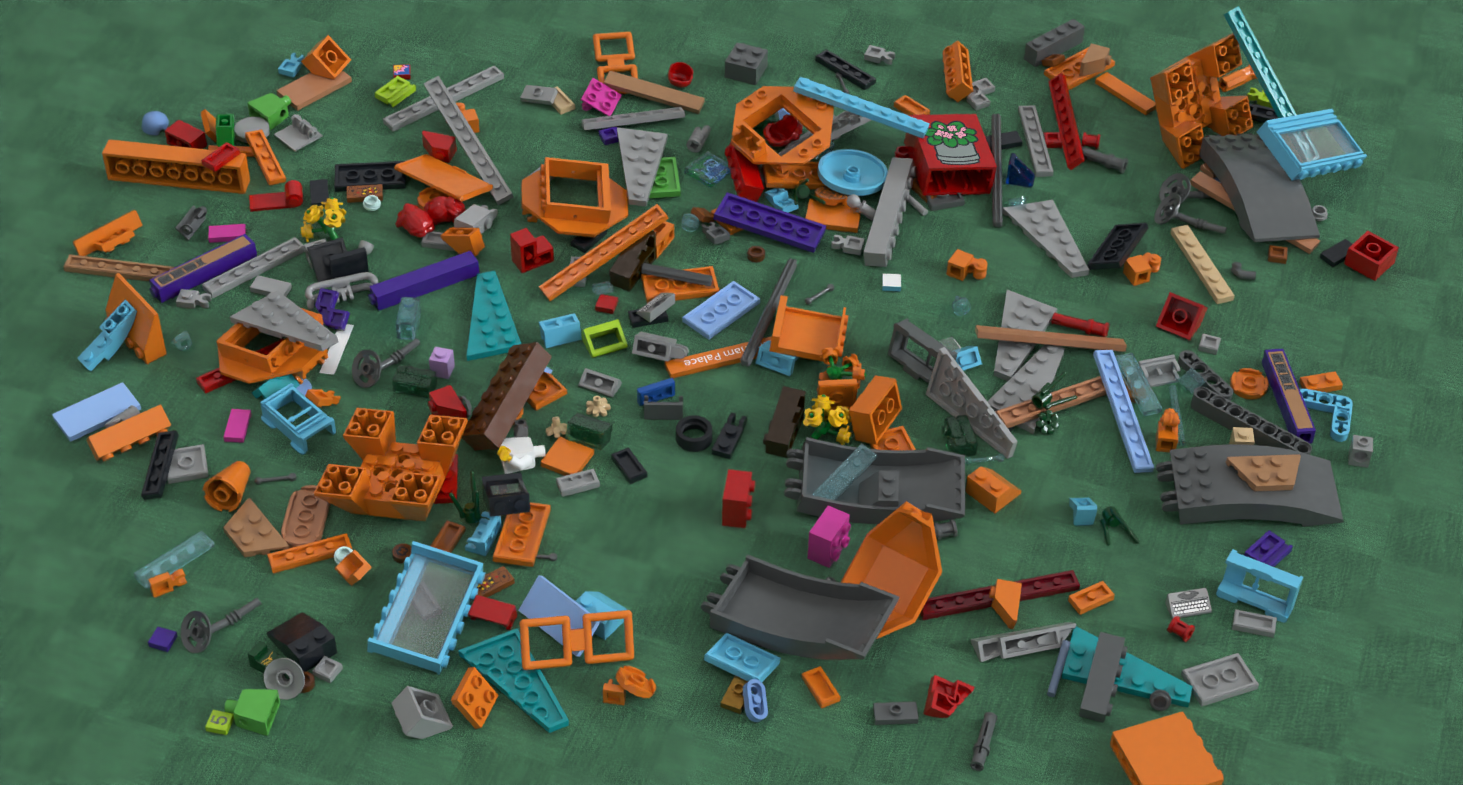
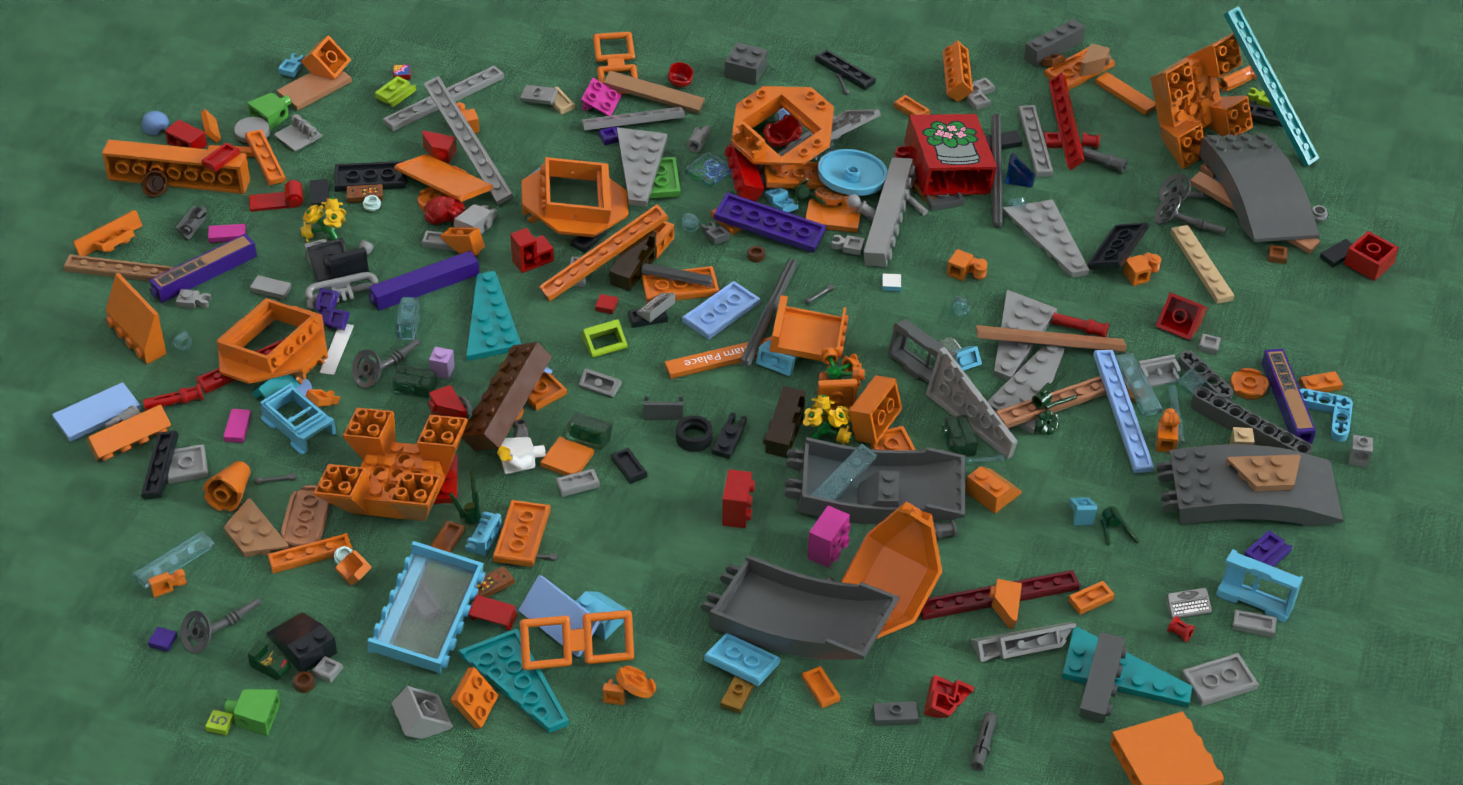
medium azure slope [78,299,137,371] -> none
light grey tile [202,237,305,298] -> none
green brick [216,114,234,147] -> none
light grey wing [230,290,338,351] -> none
light grey dish [264,658,305,700] -> none
reddish brown tile [392,543,411,563] -> none
red hair [395,203,435,237] -> none
black window [482,472,530,517] -> none
medium azure hinge [539,313,582,348] -> none
tan plant [546,417,571,438] -> none
tan plant [586,396,611,417] -> none
clear light blue tile [592,281,614,295] -> none
light grey hinge [632,331,689,361] -> none
blue plate [637,378,675,406] -> none
dark orange tile [691,207,714,223] -> none
medium blue plate [743,679,768,722] -> none
medium azure plate [793,77,930,138] -> none
light grey plate [864,45,895,65] -> none
sand blue bar [1047,640,1071,697] -> none
dark grey plate [1149,690,1171,711] -> none
dark grey arm [1230,262,1256,280] -> none
medium azure window [1257,109,1367,180] -> none
none -> reddish brown hair [141,170,169,197]
none -> red pin [143,383,204,411]

